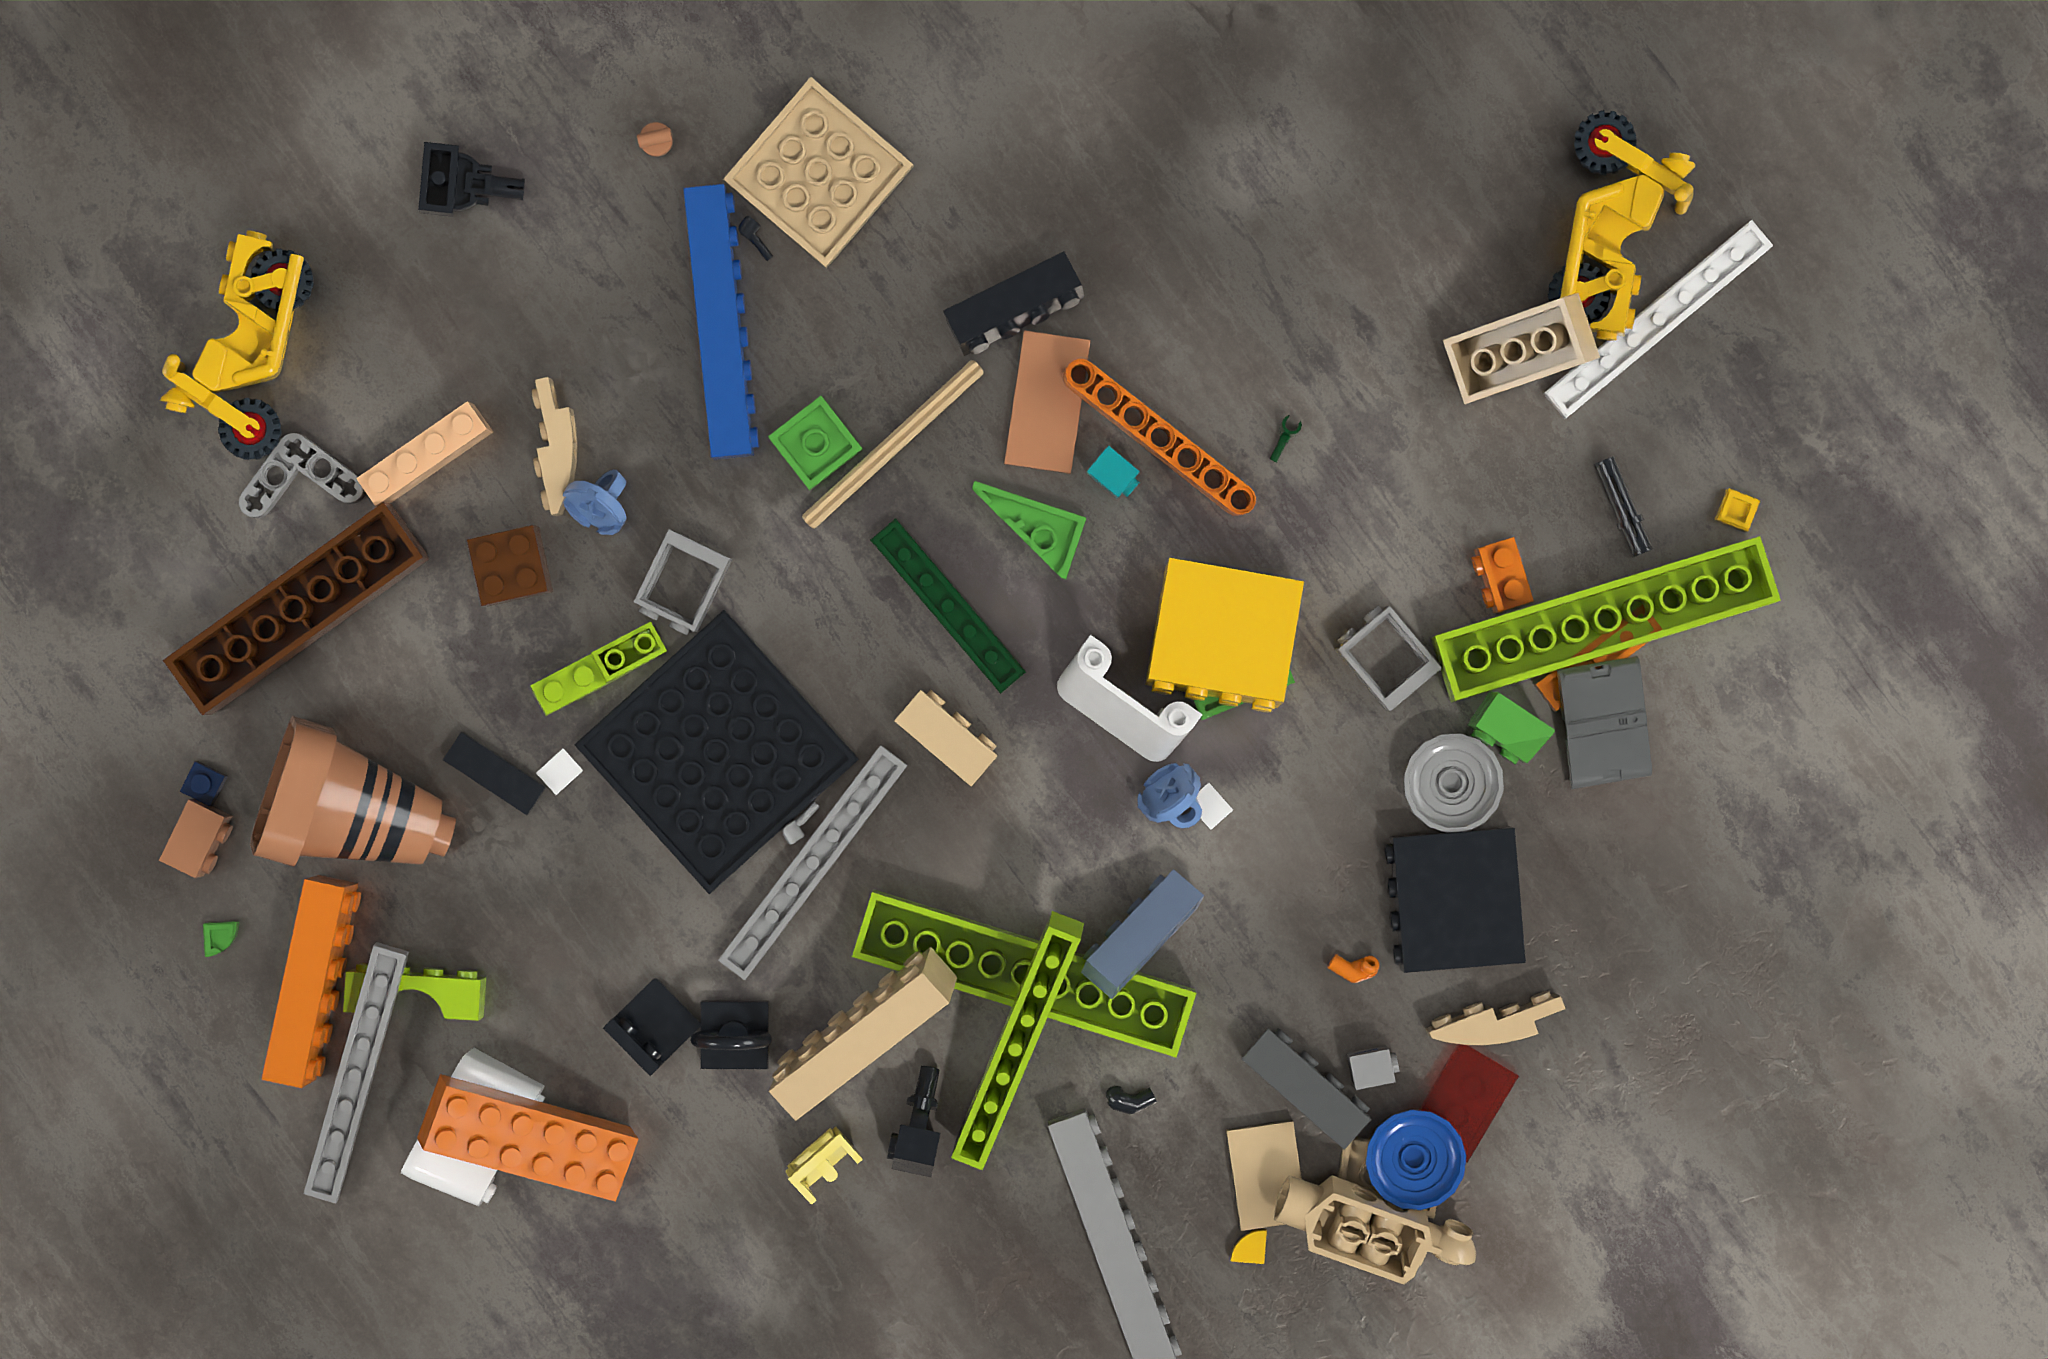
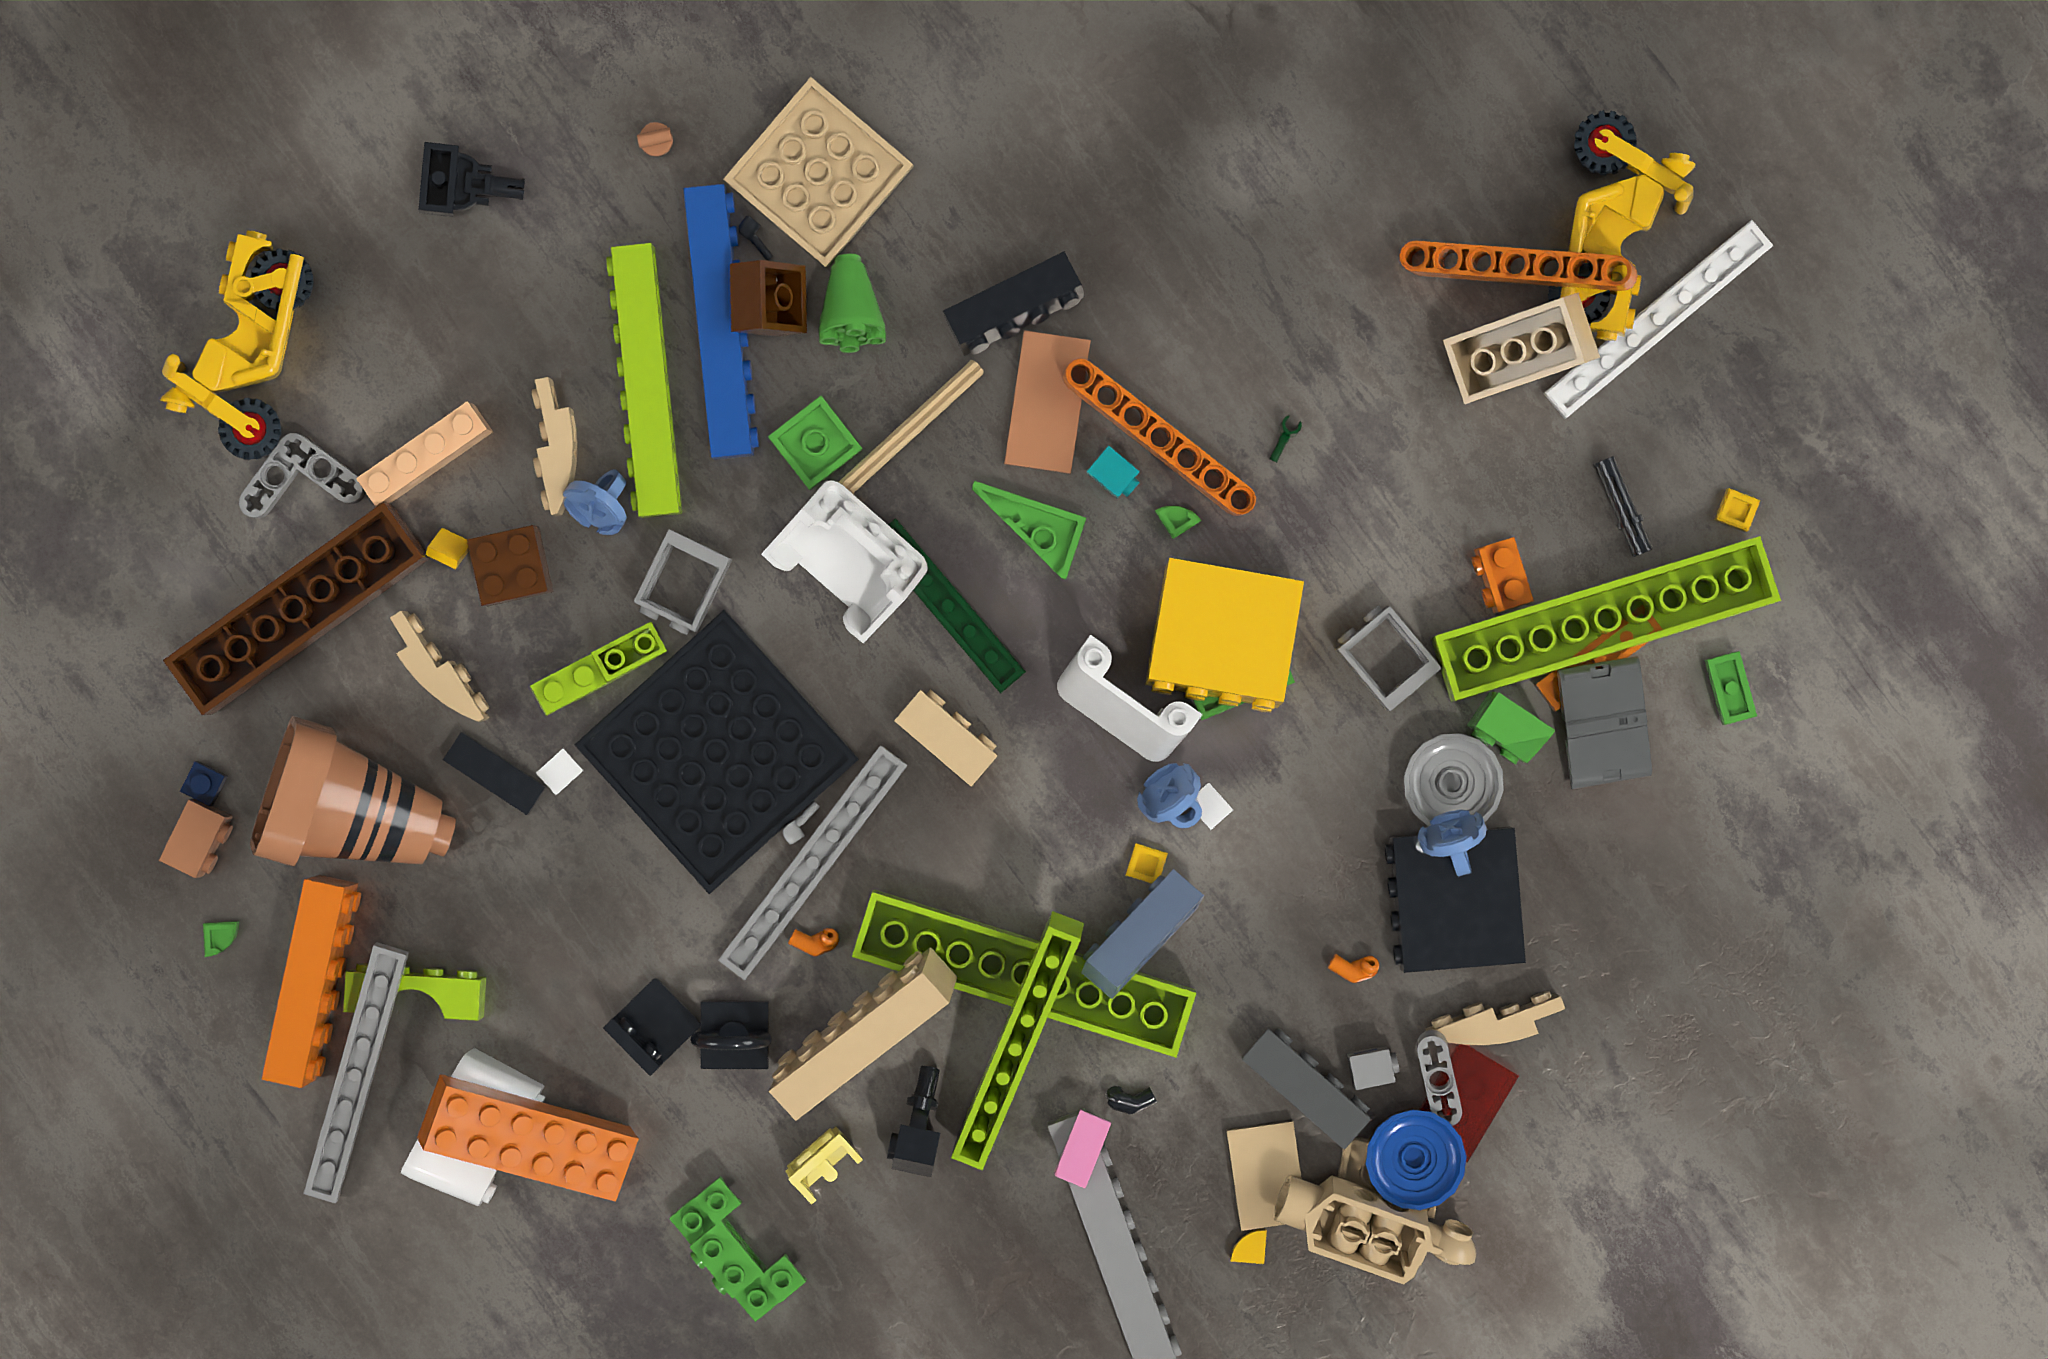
none -> tan slope [390,611,490,722]
none -> yellow tile [425,528,469,569]
none -> lime brick [606,243,682,518]
none -> bright green bracket [669,1176,807,1322]
none -> reddish brown brick [730,260,807,336]
none -> white windscreen [761,481,928,643]
none -> orange arm [788,928,839,957]
none -> bright green cone [818,254,886,353]
none -> bright pink slope [1054,1109,1111,1188]
none -> yellow tile [1125,843,1168,884]
none -> bright green tile [1155,506,1201,539]
none -> orange beam [1399,241,1638,291]
none -> light grey beam [1417,1030,1462,1126]
none -> medium blue tile [1418,810,1487,877]
none -> bright green plate [1704,651,1757,725]

